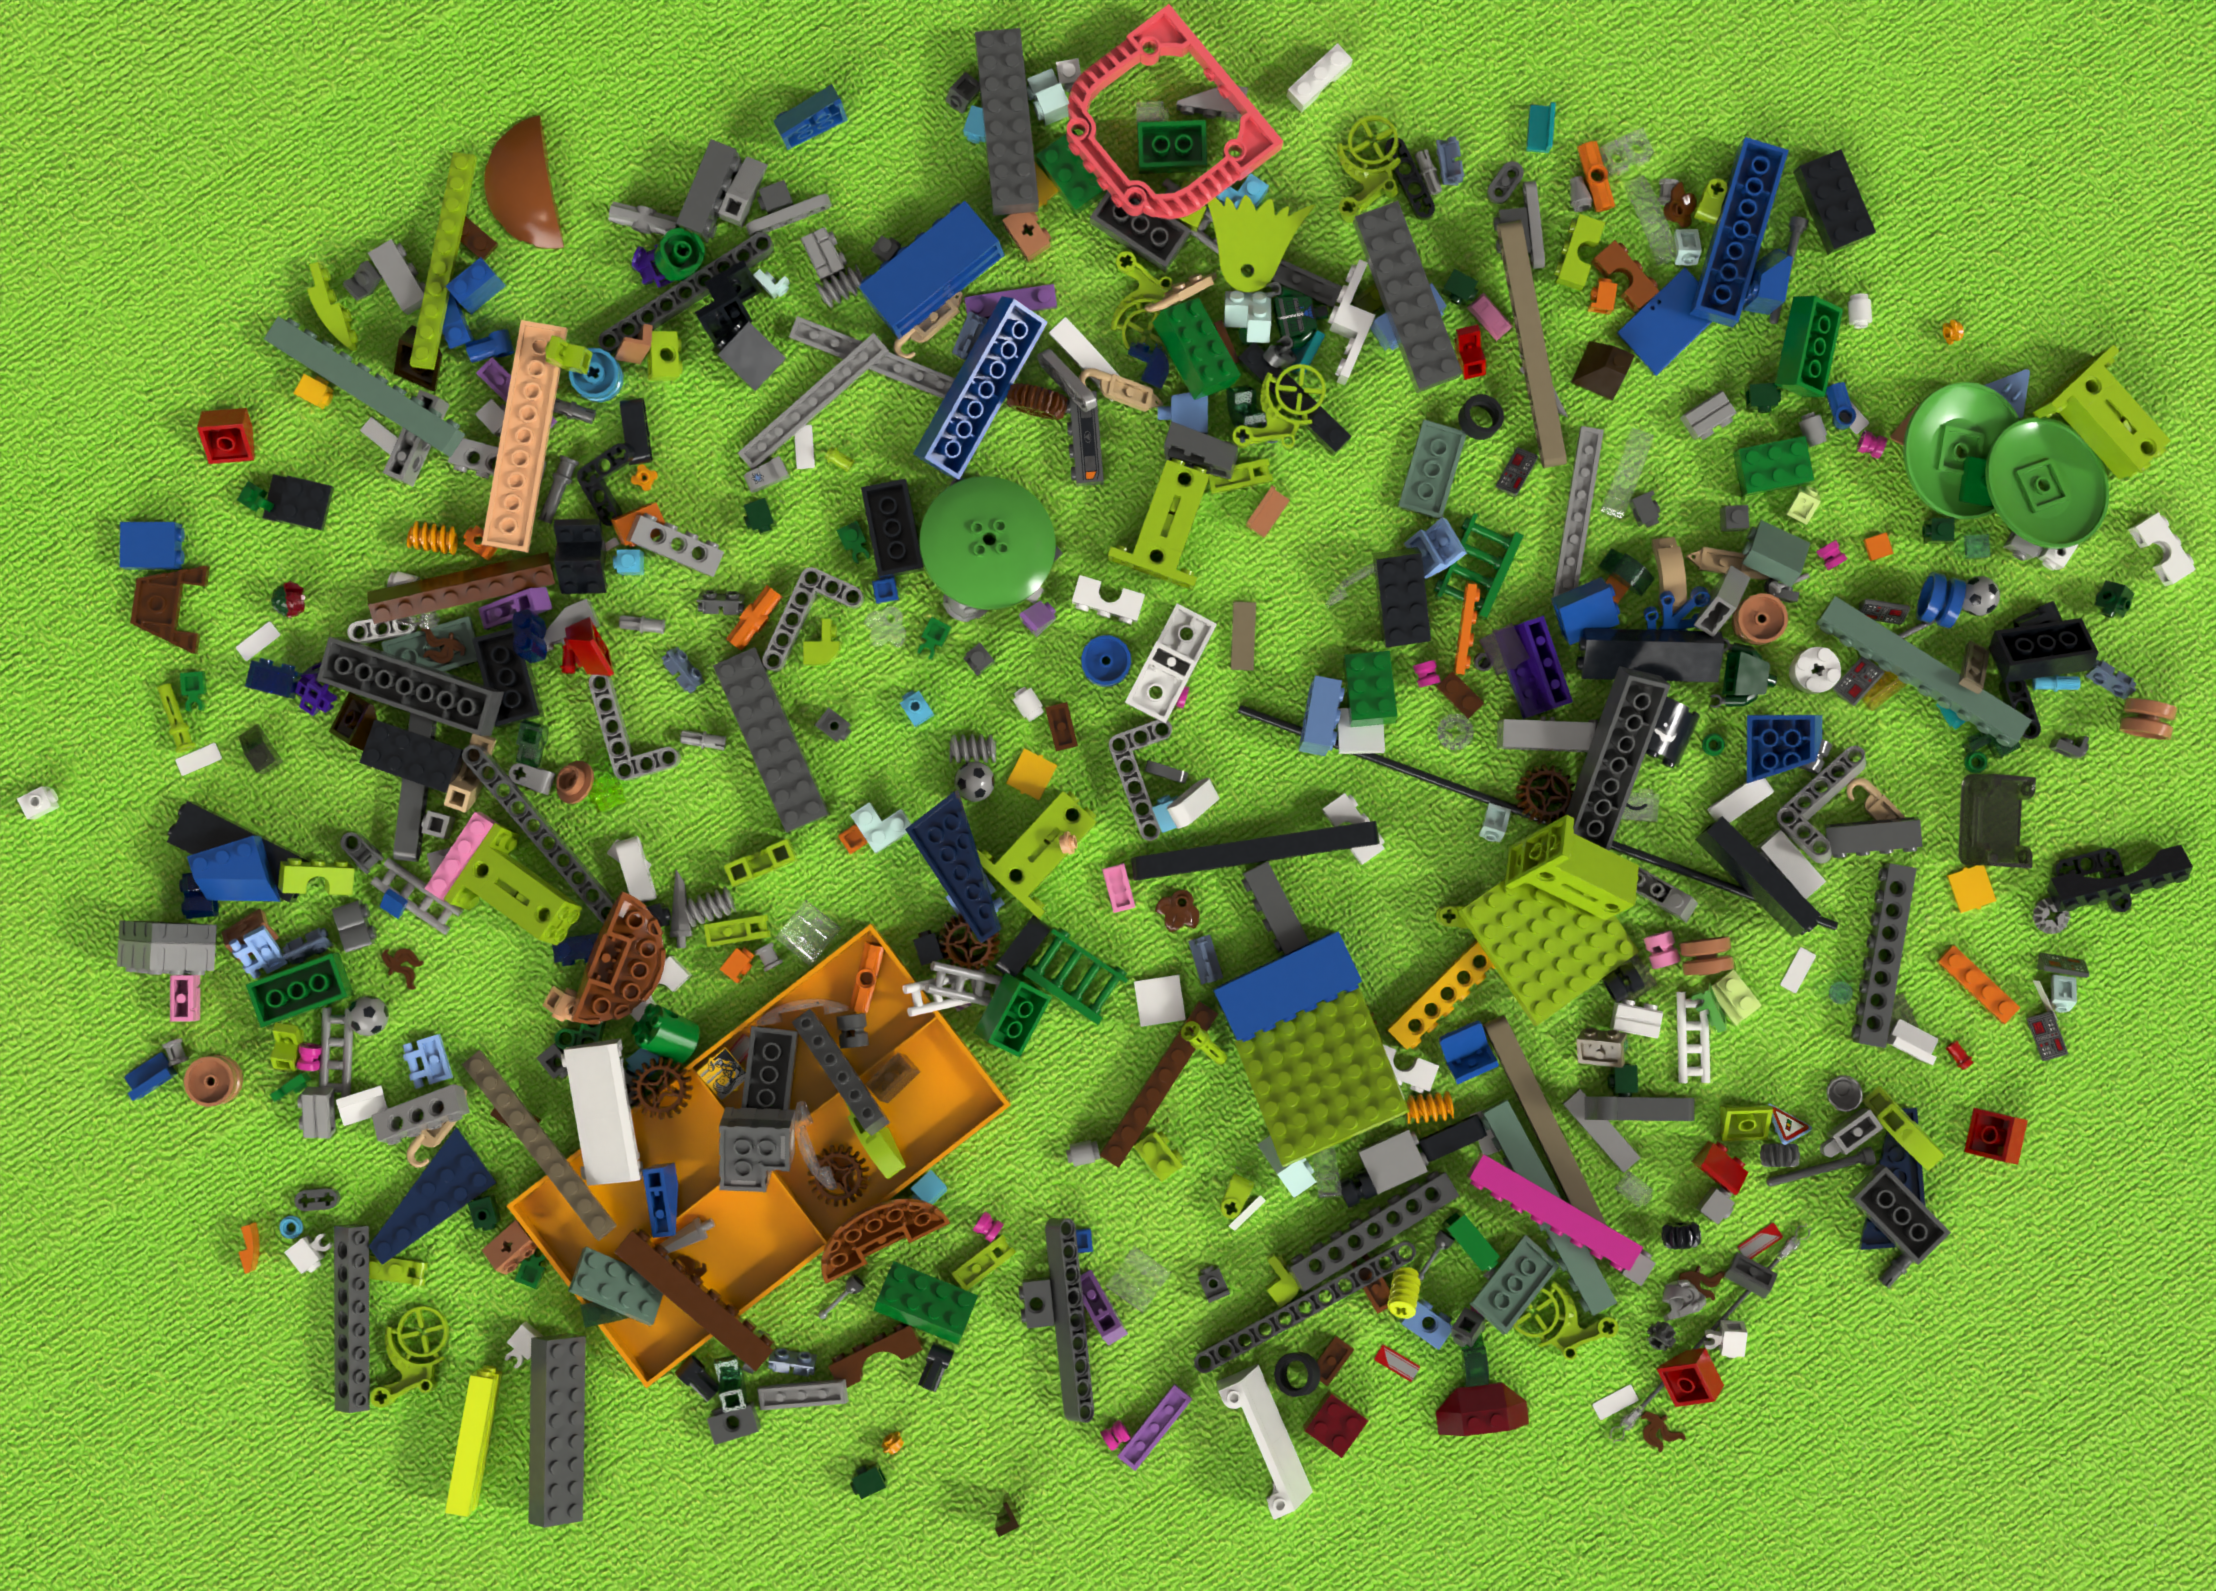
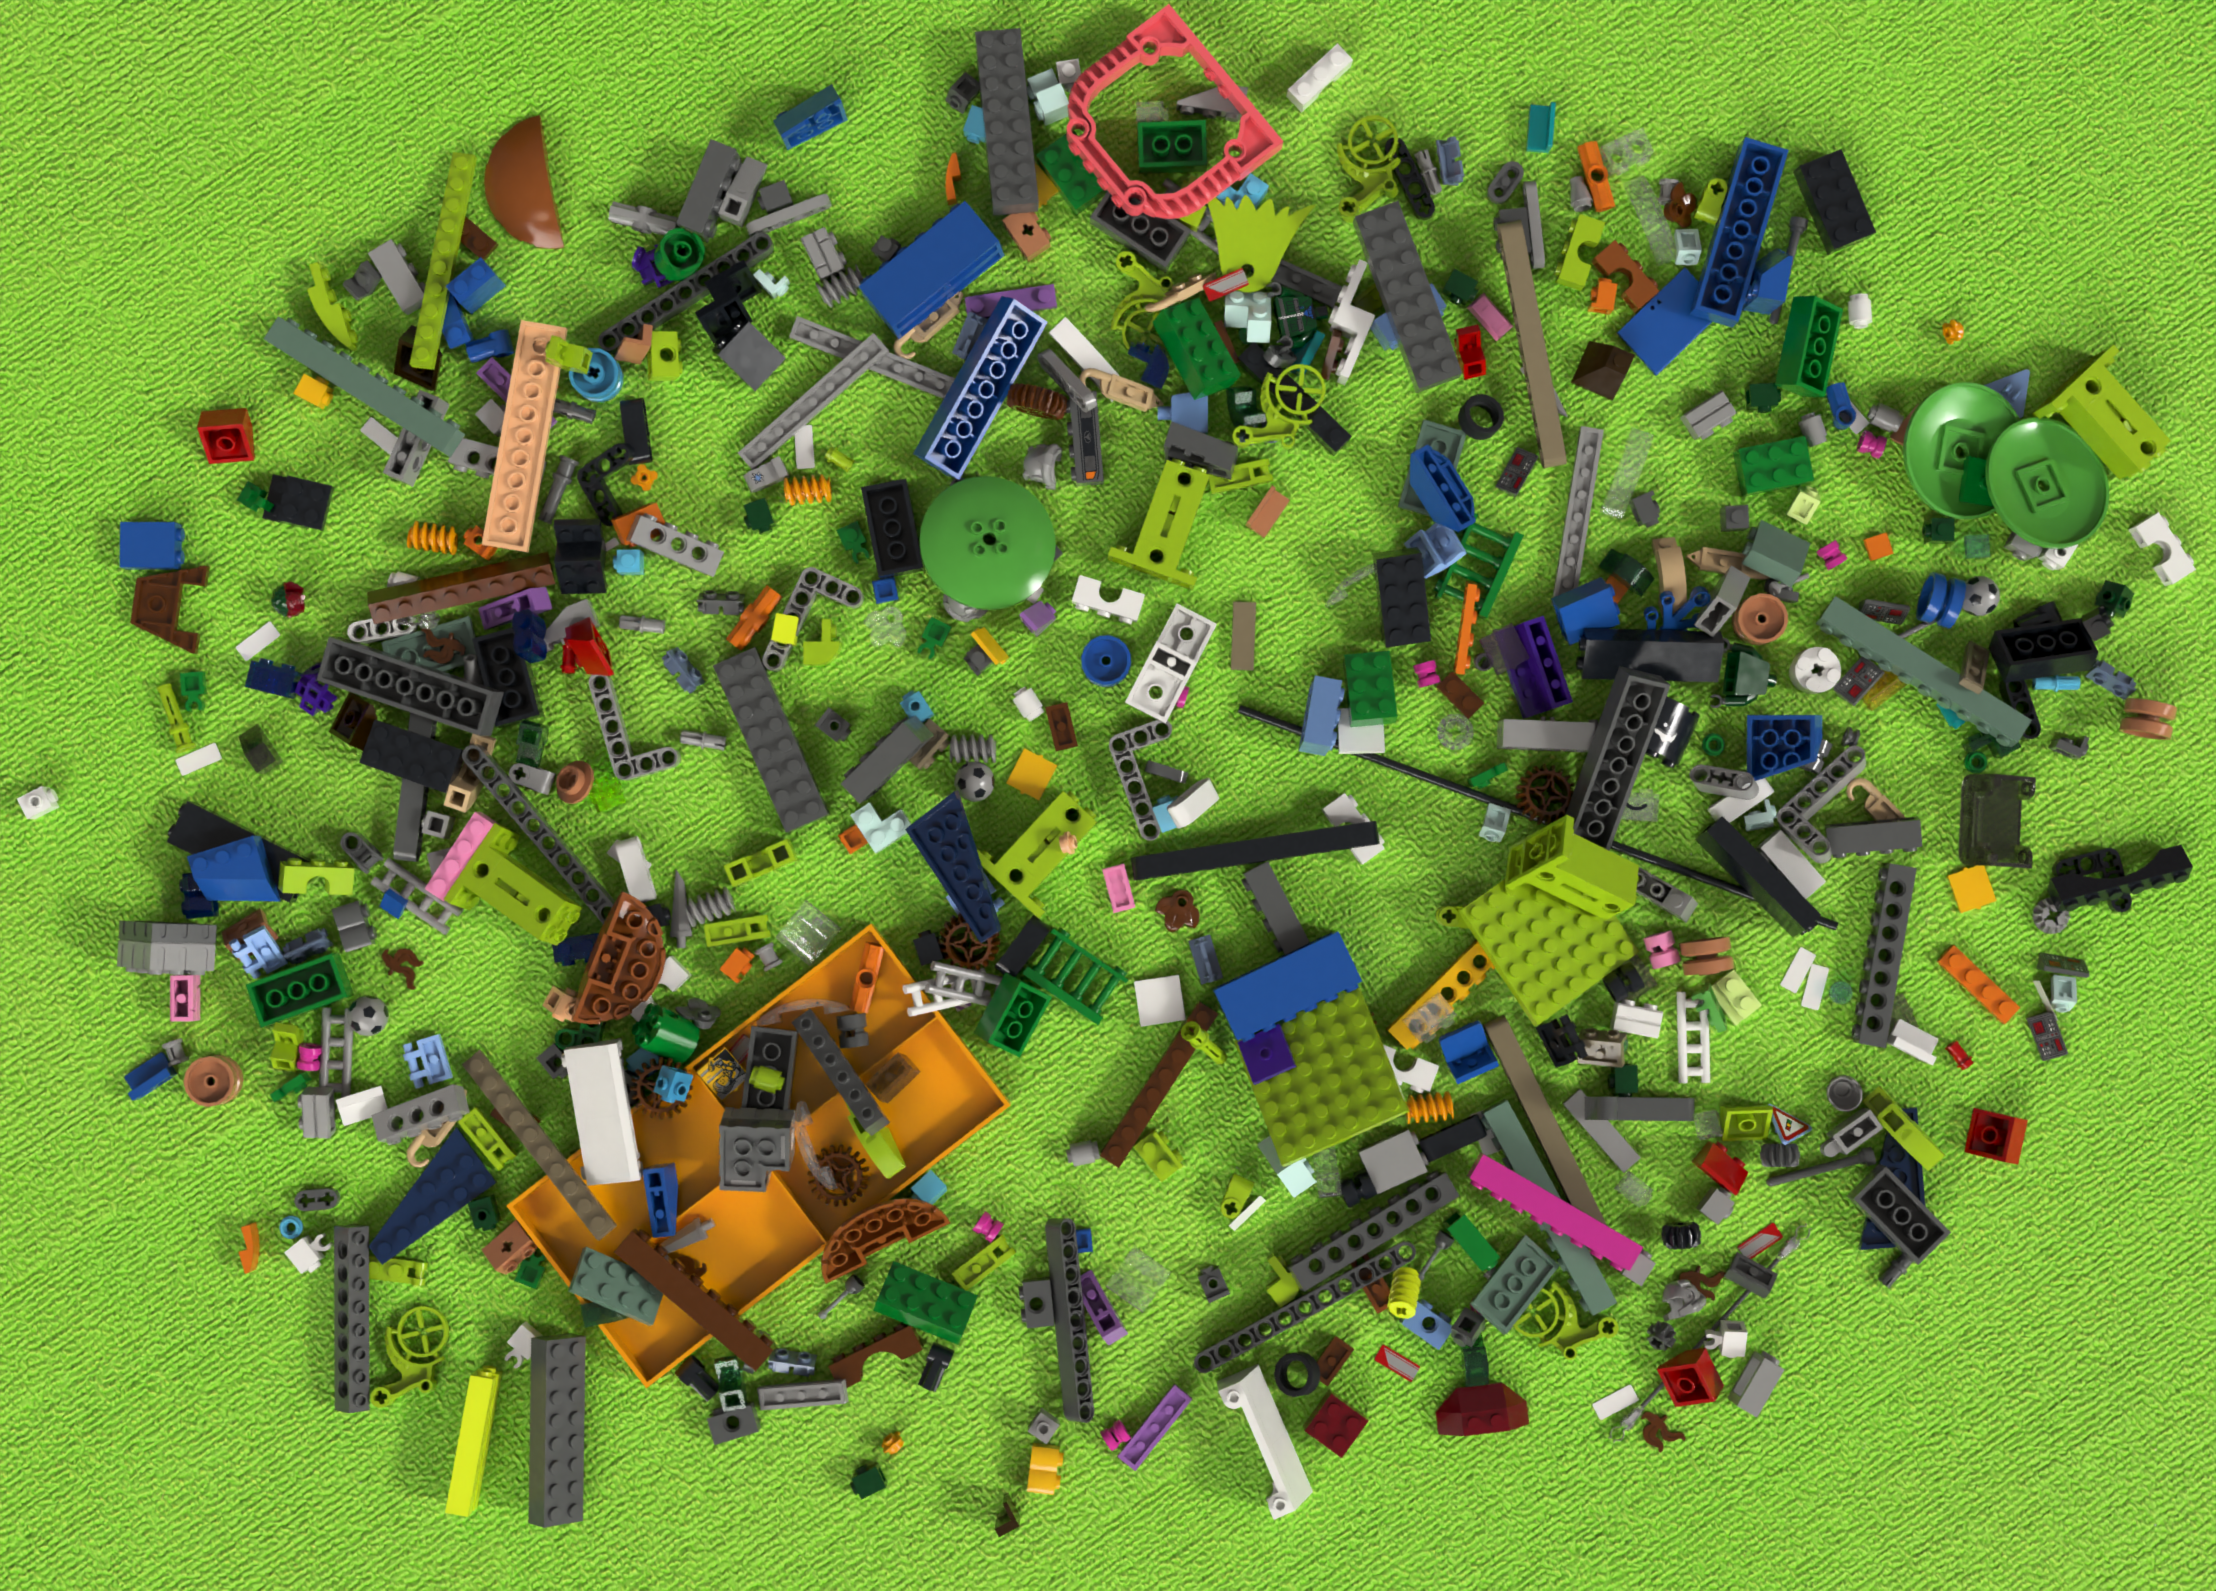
none -> lime plate [458,1107,517,1171]
none -> light grey cone [463,654,484,685]
none -> dark azure brick [653,1065,693,1103]
none -> dark grey plate [675,998,721,1029]
none -> lime brick [749,1066,785,1094]
none -> neon yellow panel [771,613,799,646]
none -> light orange piece [784,474,832,506]
none -> dark grey brick [841,715,934,804]
none -> dark tan bracket [909,718,951,770]
none -> orange slope [946,153,962,205]
none -> yellow piece [971,627,1009,665]
none -> light grey helmet [1023,444,1062,490]
none -> yellow brick [1027,1443,1064,1495]
none -> light grey brick [1028,1408,1060,1444]
none -> sticker [1203,268,1249,301]
none -> dark purple plate [1237,1024,1296,1085]
none -> reddish brown plate [1321,329,1345,380]
none -> clear brick [1402,993,1457,1043]
none -> blue wedge [1410,445,1476,532]
none -> green plate [1468,762,1508,789]
none -> black plate [1535,1014,1588,1068]
none -> light grey beam [1690,764,1759,800]
none -> clear brick [1693,1110,1723,1140]
none -> light grey window [1728,1351,1785,1417]
none -> light aqua bracket [1744,799,1777,832]
none -> white sticker [1801,964,1829,1010]
none -> dark grey bush [1841,727,1860,747]
none -> light grey brick [1867,403,1904,432]
none -> black brick [2082,605,2114,642]

